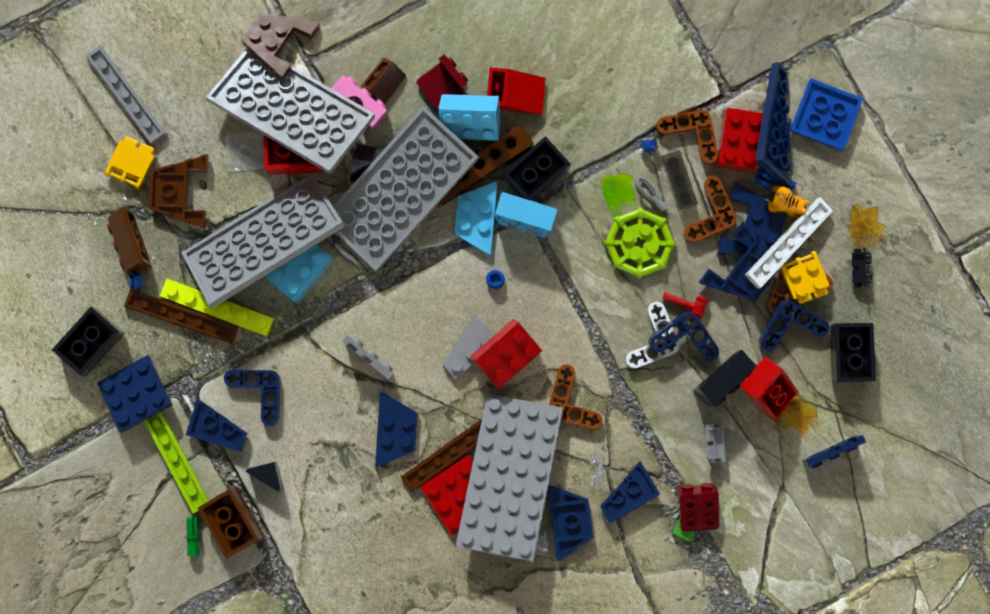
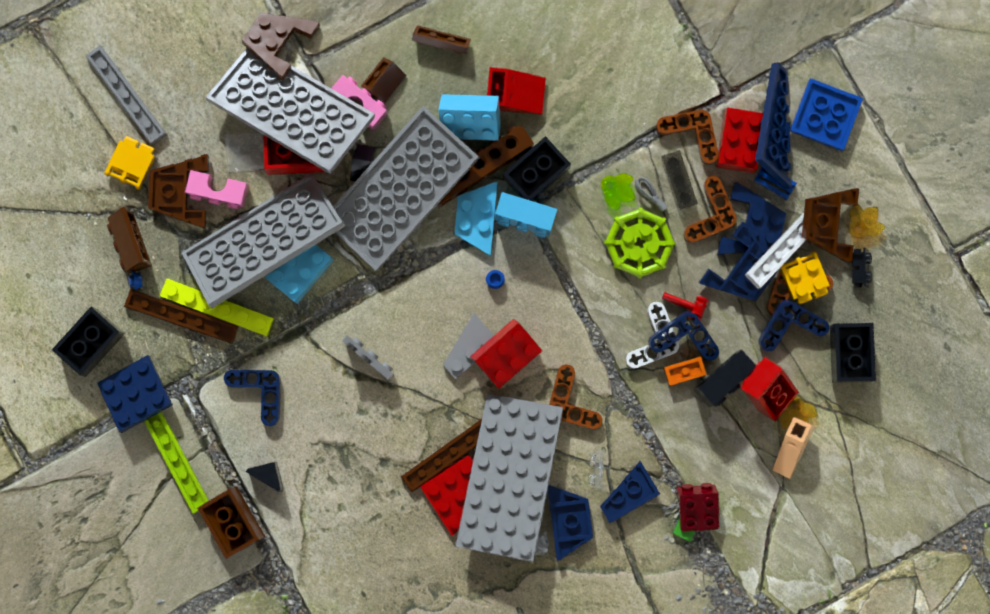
green axle [185,517,201,556] -> none
dark blue wing [186,398,248,452] -> none
dark blue wing [375,392,418,467] -> none
dark red bracket [416,54,468,110] -> none
blue plate [640,140,659,152] -> none
light grey hinge [704,423,726,463] -> none
light orange animal [768,185,809,220] -> none
dark blue wing [802,435,866,469] -> none
none -> bright pink arch [185,170,249,210]
none -> reddish brown plate [412,25,471,54]
none -> orange plate [664,357,707,386]
none -> light nougat slope [772,417,815,479]
none -> reddish brown wing [802,188,859,263]

